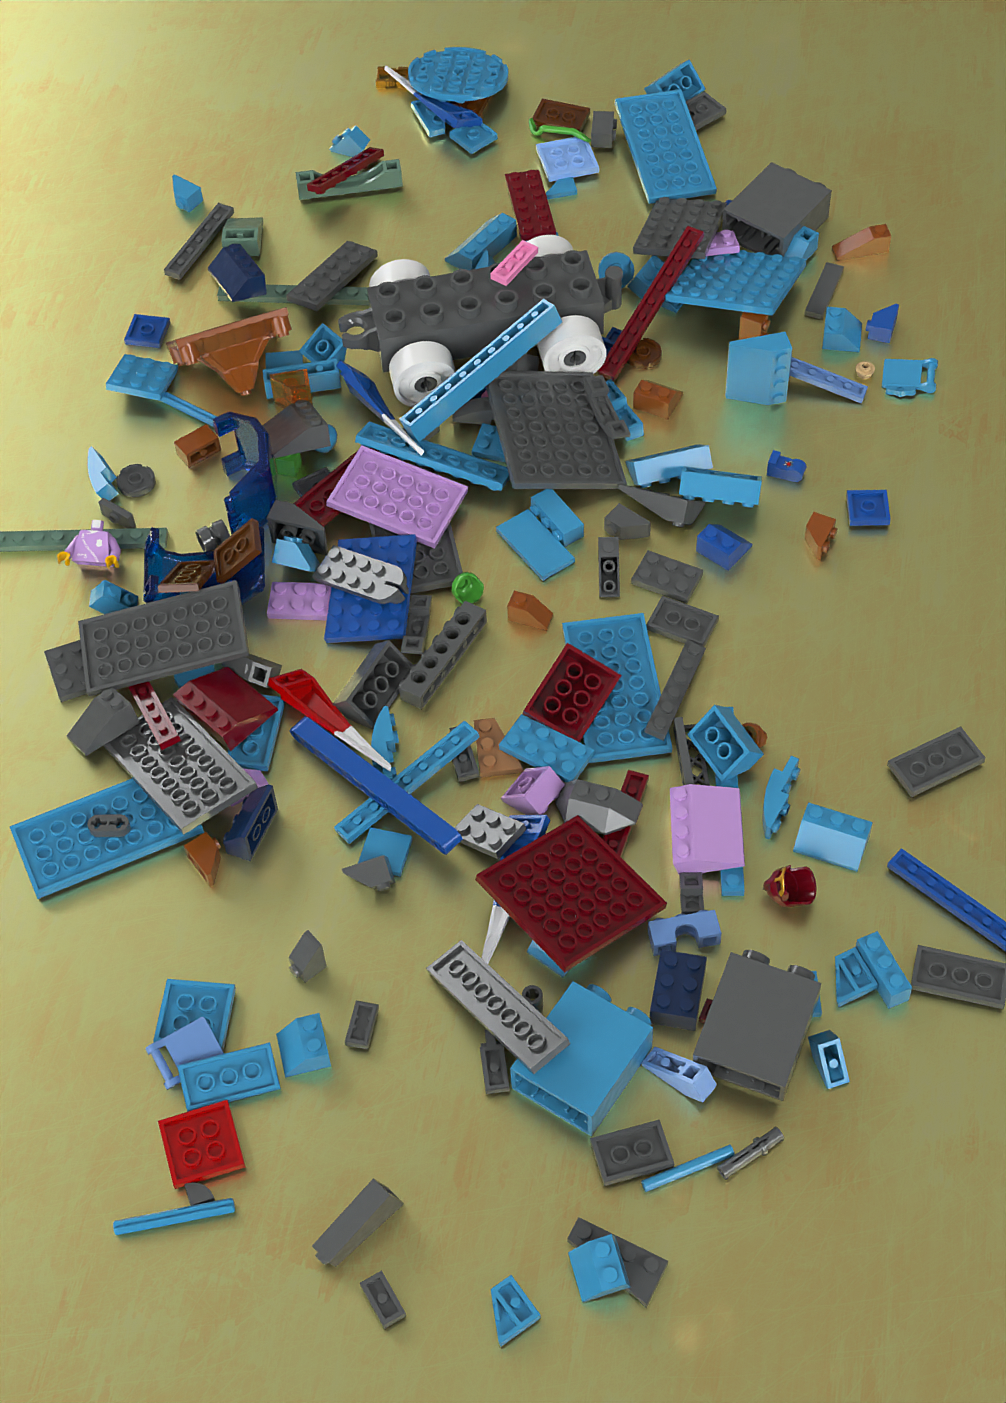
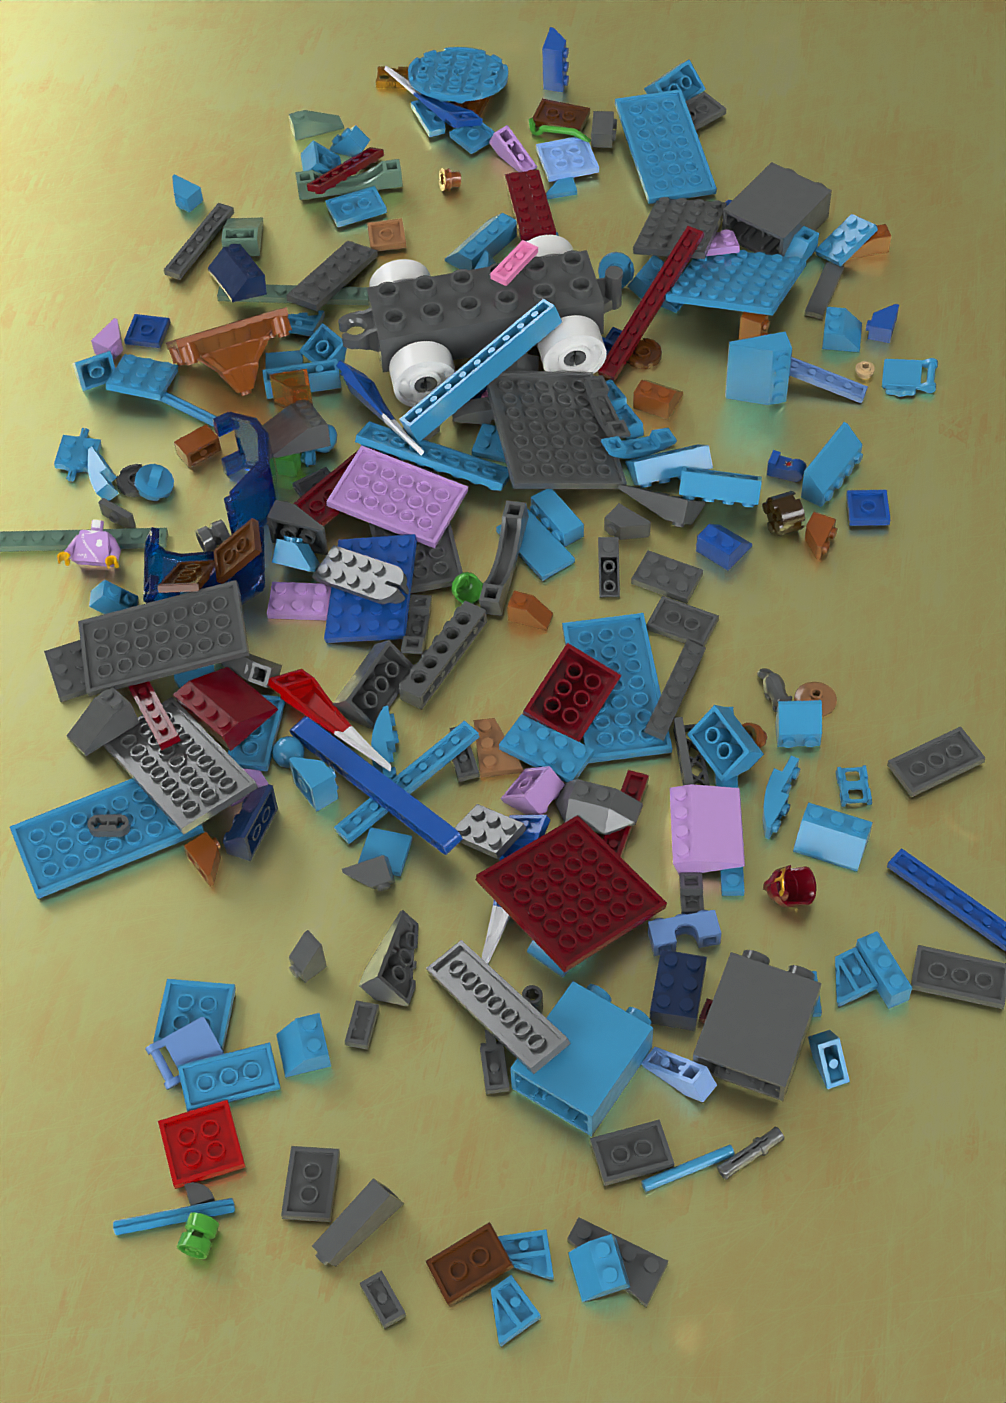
none -> dark azure plate [54,428,101,482]
none -> dark azure slope [73,351,115,391]
none -> lavender slope [91,318,123,360]
none -> dark azure tile [134,464,174,501]
none -> bright green wheel [177,1212,219,1259]
none -> dark azure hair [272,736,305,768]
none -> dark grey plate [281,1146,340,1222]
none -> dark azure wing [288,310,325,336]
none -> sand green slope [289,110,344,141]
none -> dark azure slope [289,757,339,812]
none -> dark azure slope [301,140,341,174]
none -> dark azure plate [301,450,316,467]
none -> dark azure plate [325,186,387,228]
none -> dark grey wedge [359,910,418,1006]
none -> medium nougat plate [367,218,406,251]
none -> reddish brown tile [426,1222,514,1306]
none -> dark orange piece [439,168,461,191]
none -> dark grey arch [479,501,529,616]
none -> lavender slope [489,125,537,172]
none -> dark azure wing [498,1229,554,1280]
none -> blue slope [542,27,569,92]
none -> dark azure slope [601,428,677,459]
none -> dark grey animal [757,668,792,712]
none -> dark brown brick [762,491,805,536]
none -> dark azure slope [775,700,822,748]
none -> medium nougat dish [794,682,837,717]
none -> dark azure slope [801,422,863,507]
none -> dark azure plate [814,214,878,267]
none -> dark azure piece [836,765,872,807]

